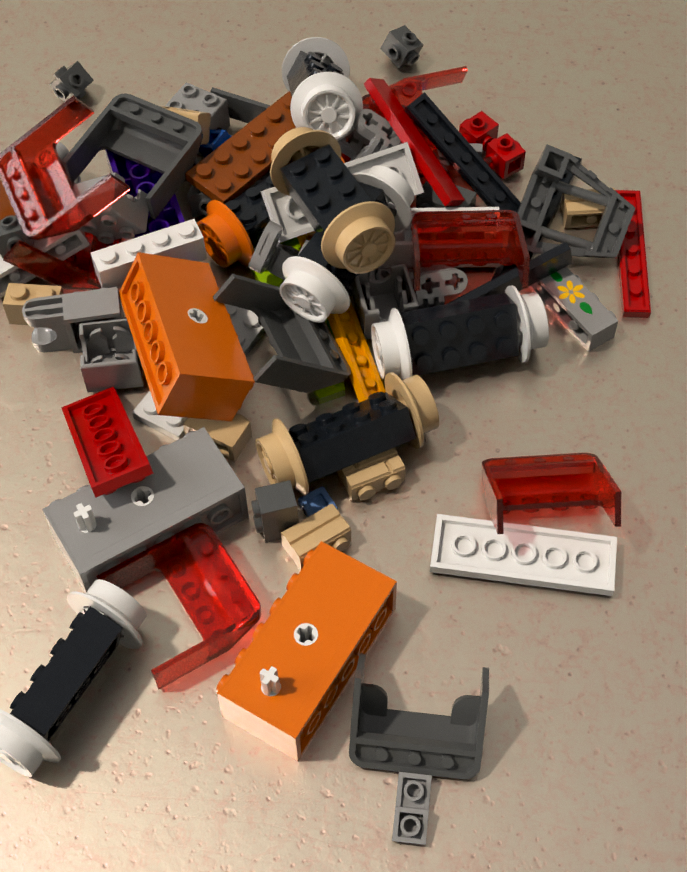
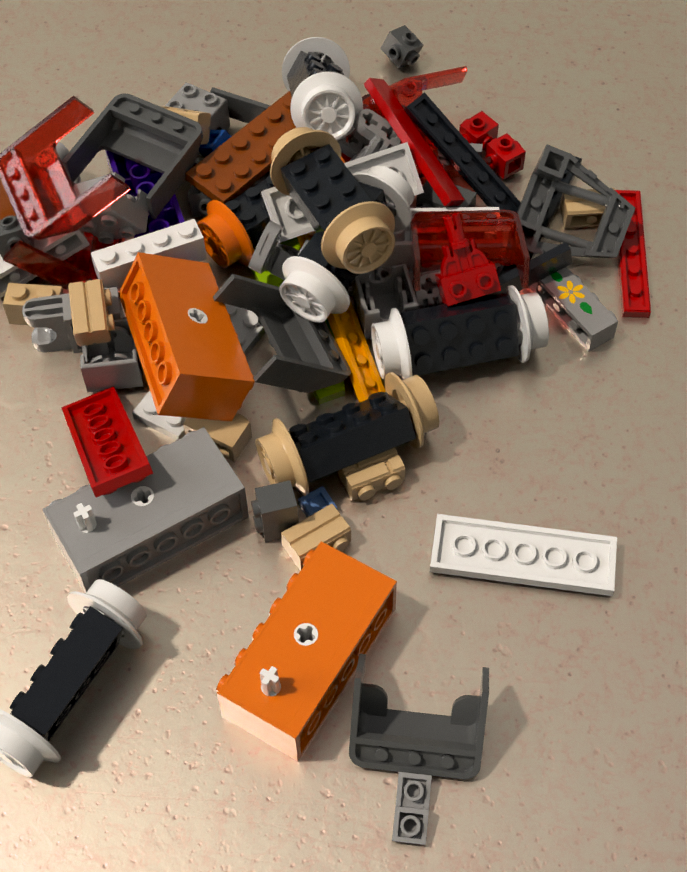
dark grey brick [49,61,94,104] -> none
clear red windscreen [96,523,261,690] -> none
clear red windscreen [482,453,621,534] -> none
none -> tan brick [68,279,115,346]
none -> red brick [435,212,501,306]

